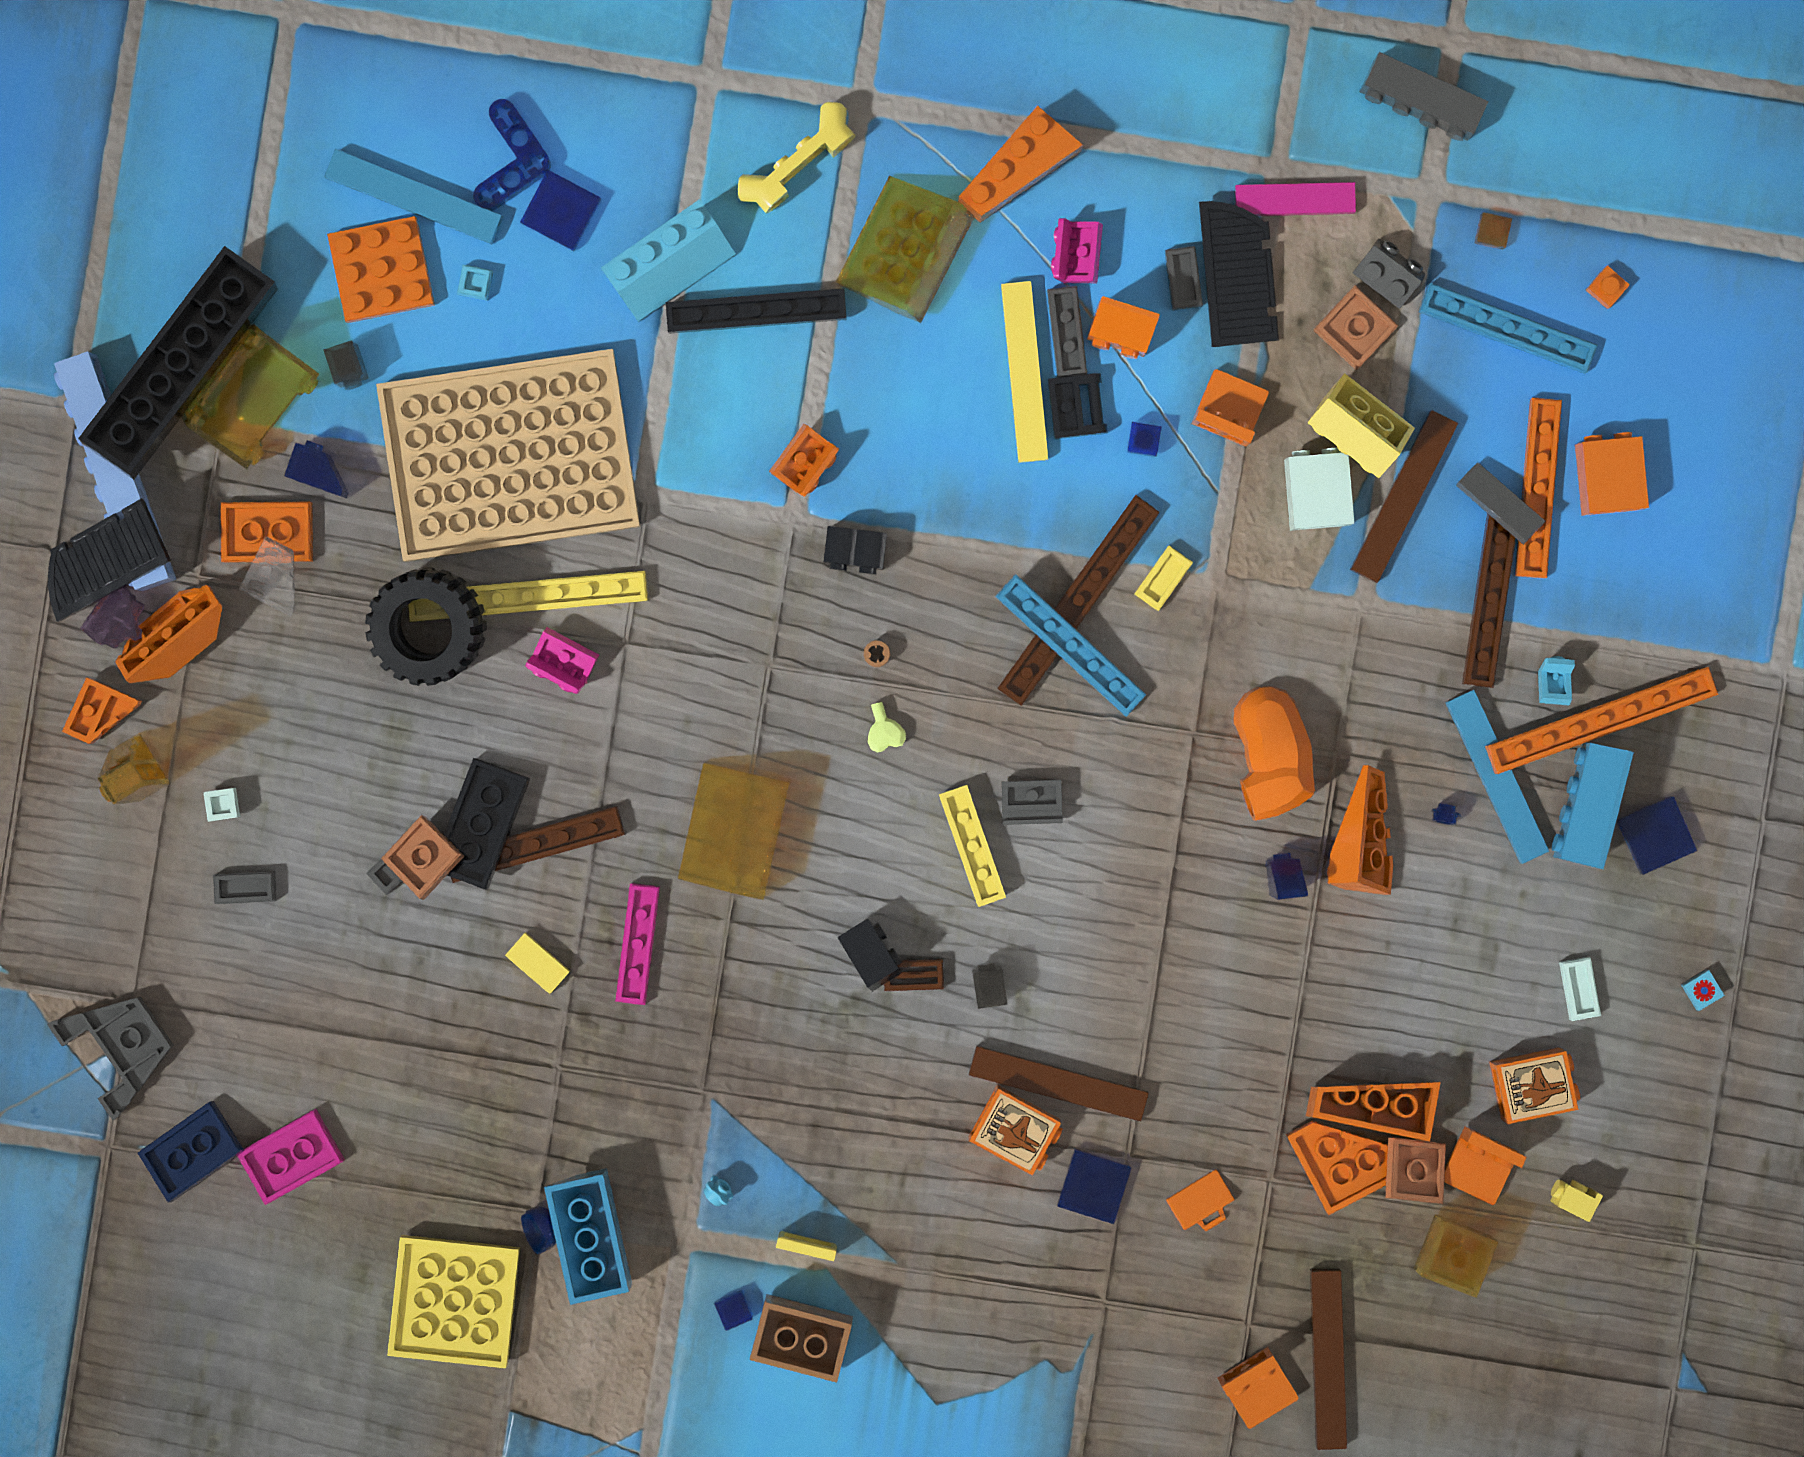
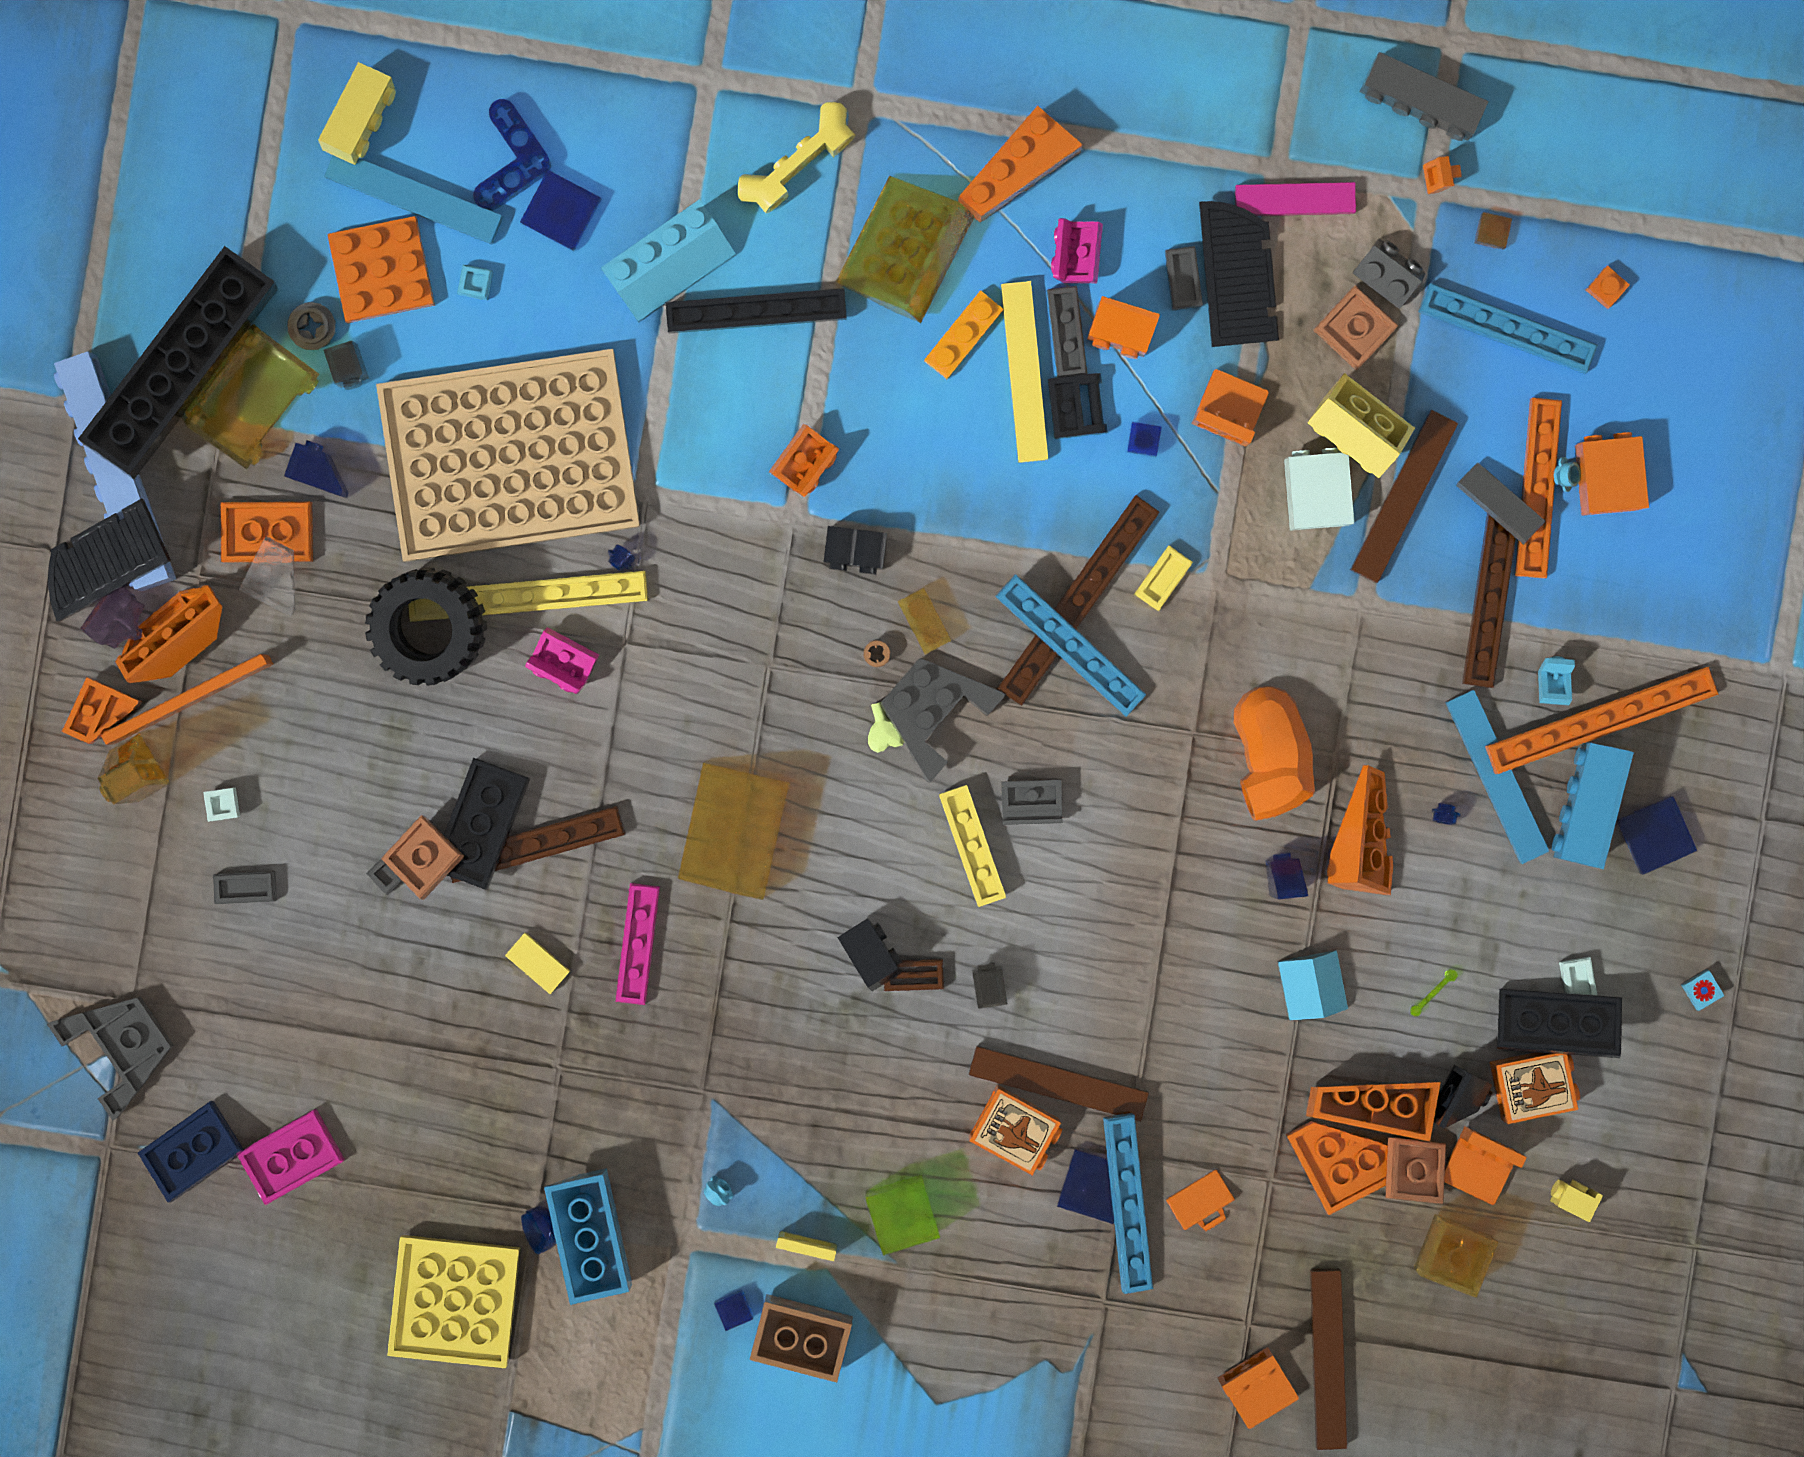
none -> orange tile [101,654,274,745]
none -> dark grey gear [287,302,336,350]
none -> light yellow brick [318,62,396,165]
none -> clear blue plate [608,544,636,571]
none -> clear neon green brick [865,1174,940,1255]
none -> dark grey wing [880,658,1005,783]
none -> clear yellow plate [898,588,951,655]
none -> light orange plate [924,290,1003,380]
none -> dark azure tile [1103,1113,1153,1294]
none -> medium azure slope [1278,950,1348,1020]
none -> clear neon green hinge [1410,969,1458,1017]
none -> orange tile [1423,156,1462,194]
none -> black slope [1434,1064,1492,1128]
none -> black tile [1497,989,1622,1058]
none -> medium azure plate [1554,457,1581,492]

